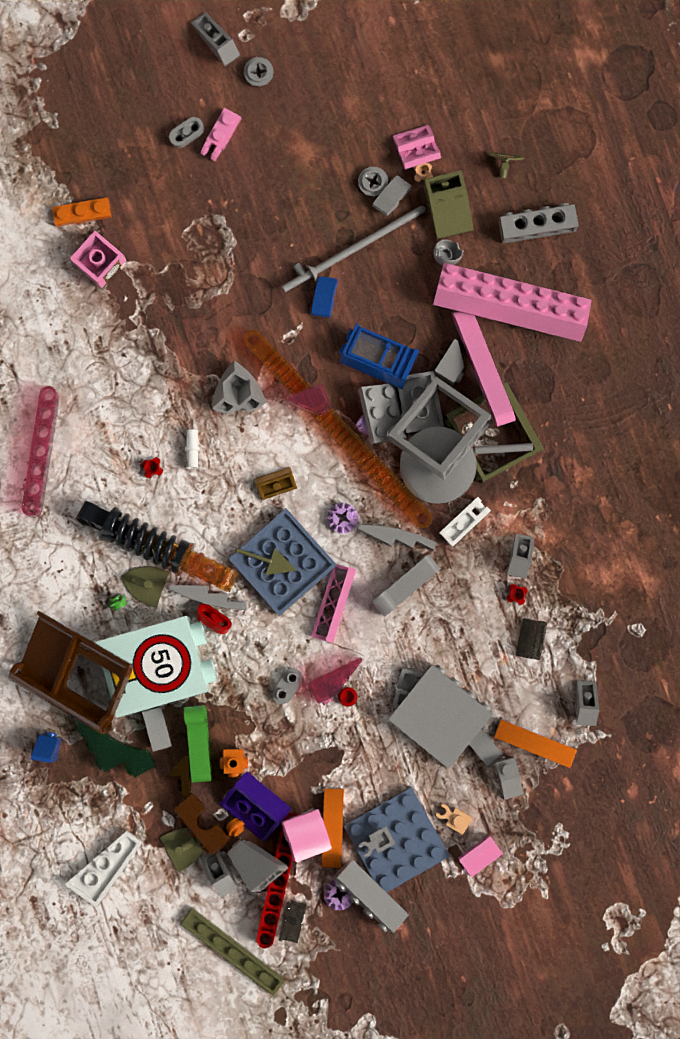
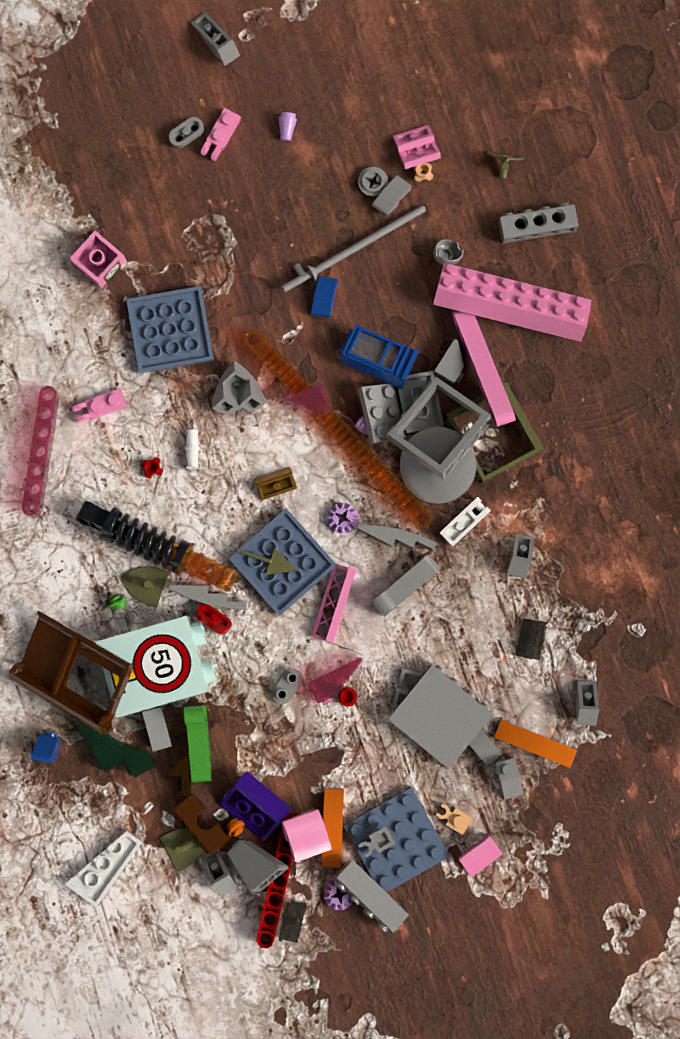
orange plate [52,197,112,227] -> none
olive tile [180,907,286,996] -> none
orange brick [220,749,248,777] -> none
light grey gear [244,57,274,87] -> none
olive slope [424,171,474,239] -> none
light grey bar [475,443,533,454] -> none
red plate [506,584,528,605] -> none
none -> bright pink hinge [71,388,128,423]
none -> sand blue plate [126,286,214,374]
none -> lavender cone [279,112,297,141]

